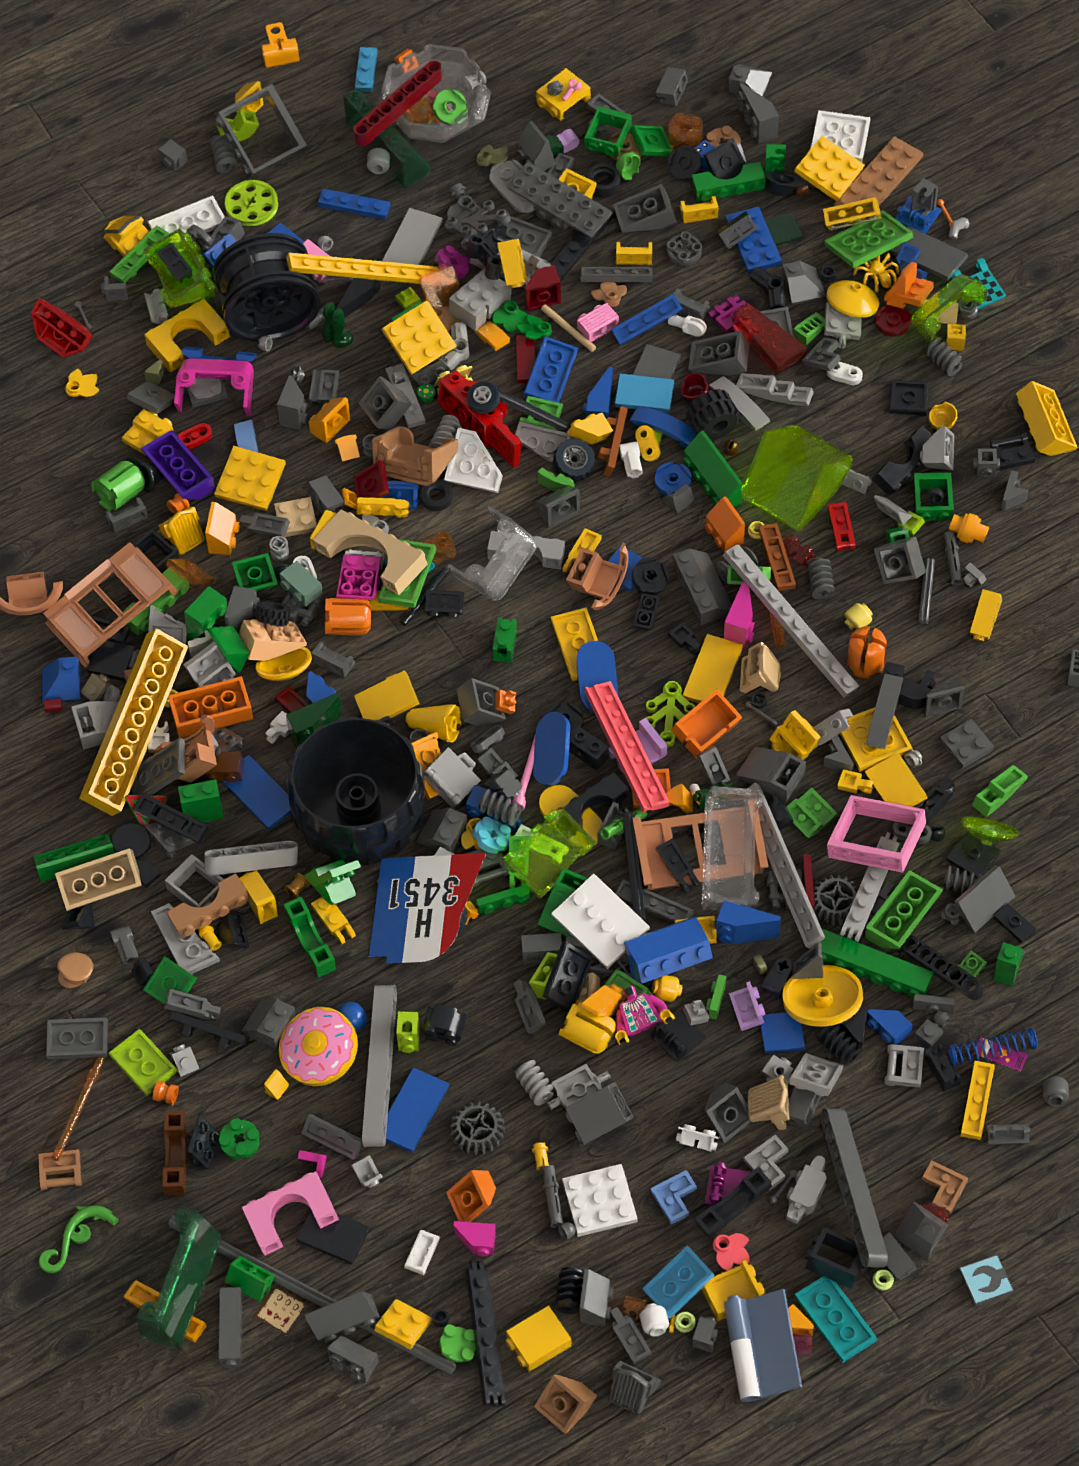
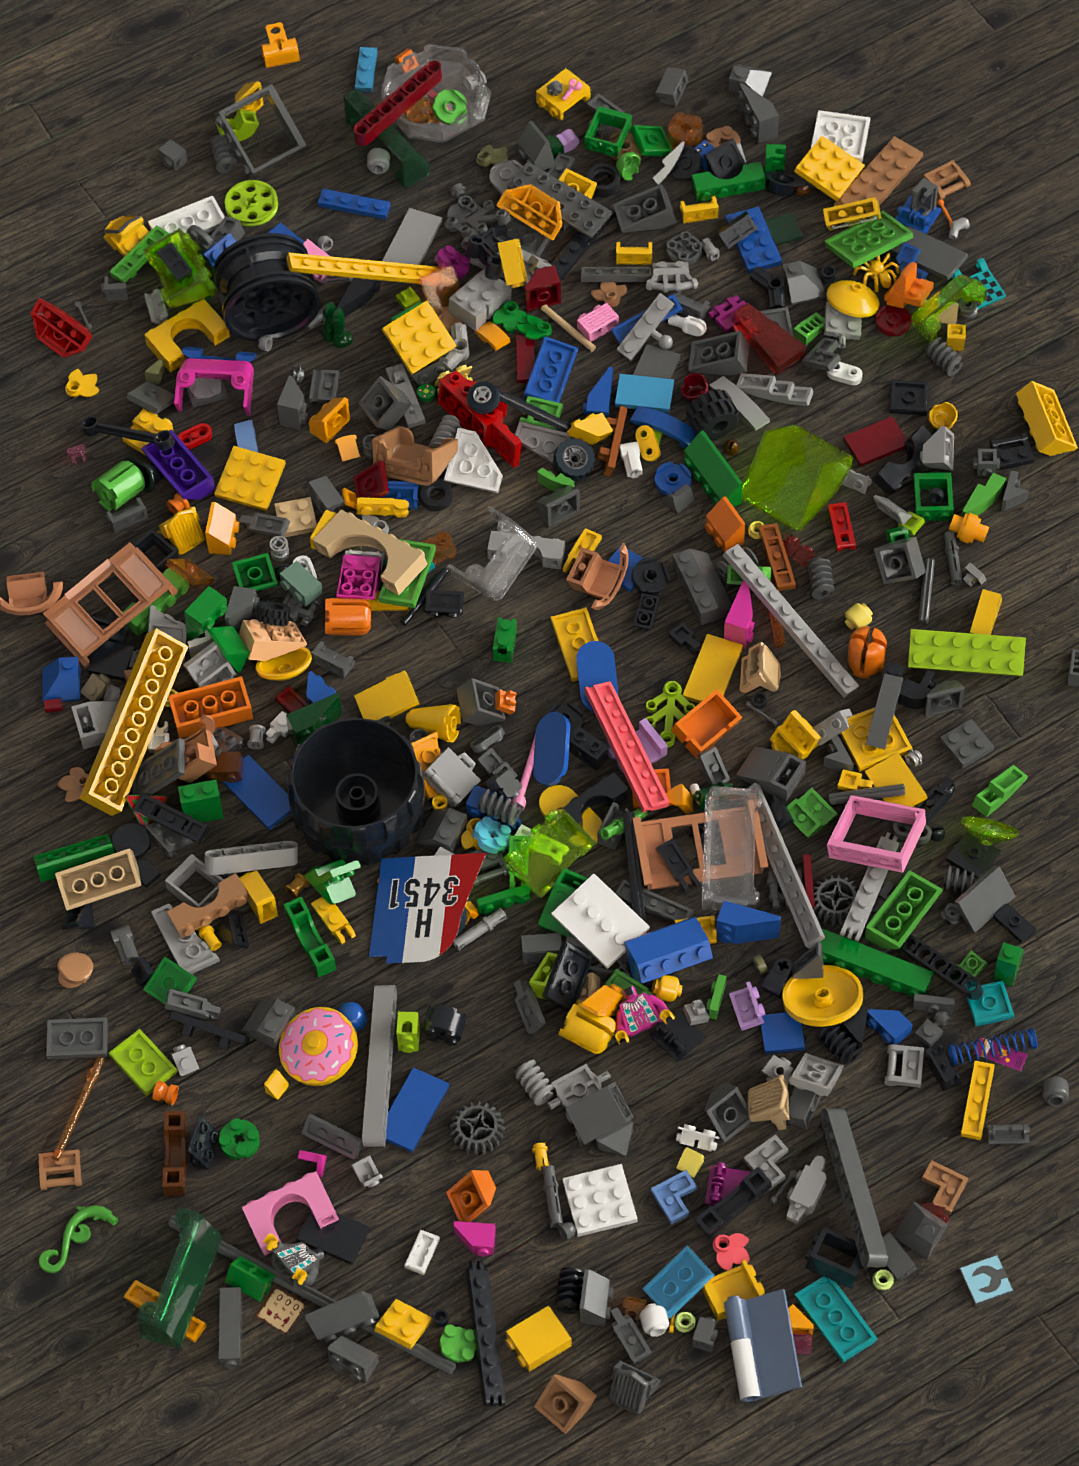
none -> medium nougat plate [57,767,89,802]
none -> clear pink tile [65,443,86,465]
none -> black piece [81,416,175,451]
none -> light grey bush [247,725,266,749]
none -> torso [263,1234,324,1291]
none -> yellow hinge [432,795,448,810]
none -> light grey pin [453,908,507,951]
none -> light orange wedge [496,184,562,240]
none -> dark grey slope [596,1120,633,1156]
none -> light grey plate [616,293,675,361]
none -> light grey plate [646,261,698,293]
none -> white sticker [653,141,685,184]
none -> light yellow slope [676,1147,704,1178]
none -> light grey pin [701,238,720,261]
none -> dark grey axle [829,784,905,805]
none -> dark red tile [843,417,907,467]
none -> lime brick [908,629,1026,677]
none -> medium nougat plate [924,160,971,200]
none -> bright green slope [962,473,1006,517]
none -> teal plate [966,981,1014,1027]

